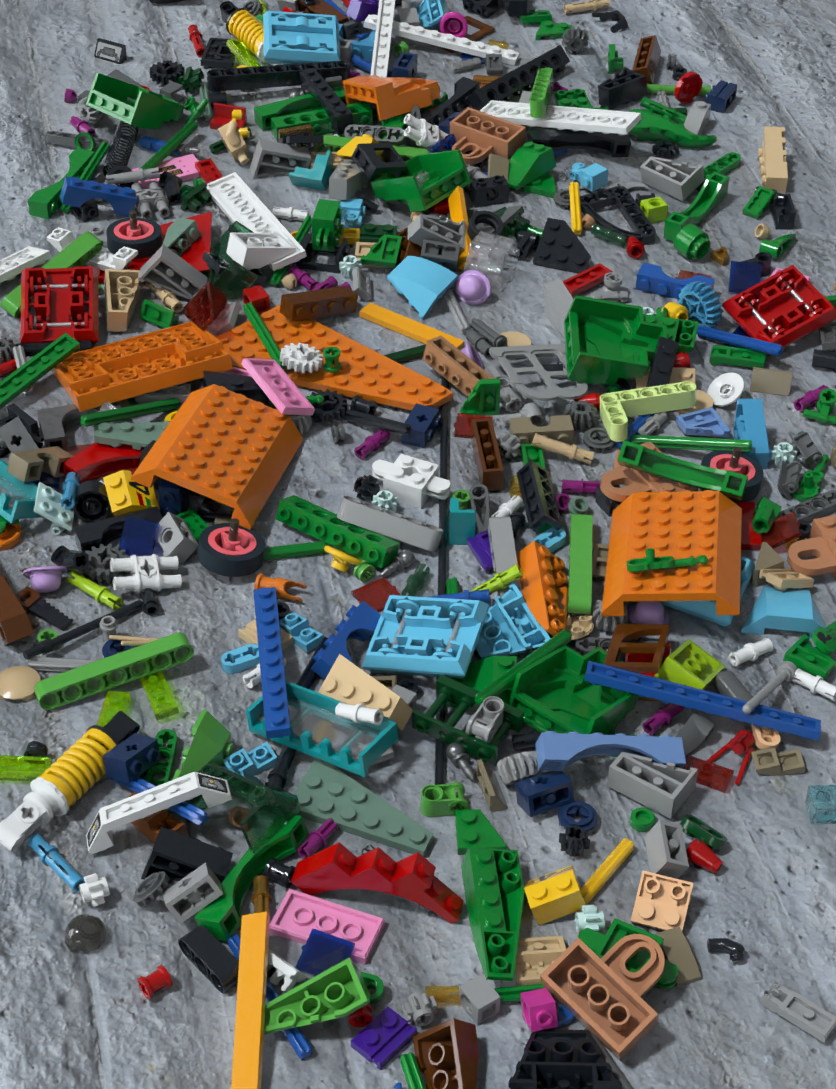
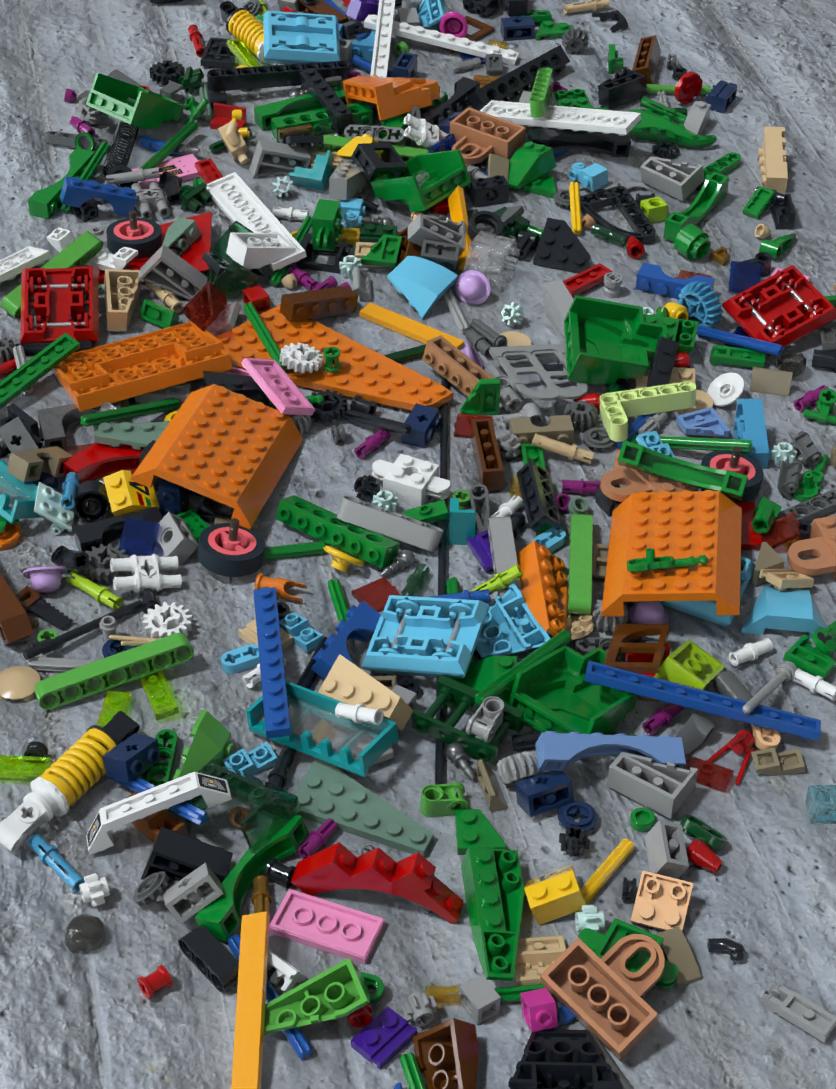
slope [94,38,127,64] -> none
clear blue piece [295,928,355,976] -> none
bright green bush [353,560,375,583] -> none
light grey axle [592,291,629,302] -> none
none -> white gear [143,602,192,639]
none -> light aqua gear [272,176,293,198]
none -> green axle [328,578,349,622]
none -> flat silver bar [362,216,393,226]
none -> green plate [403,500,449,524]
none -> dark blue brick [500,16,535,41]
none -> light aqua gear [501,302,525,327]
none -> black bush [622,877,637,902]
none -> medium azure slope [636,431,675,458]
none -> clear smoke hair [776,353,806,377]

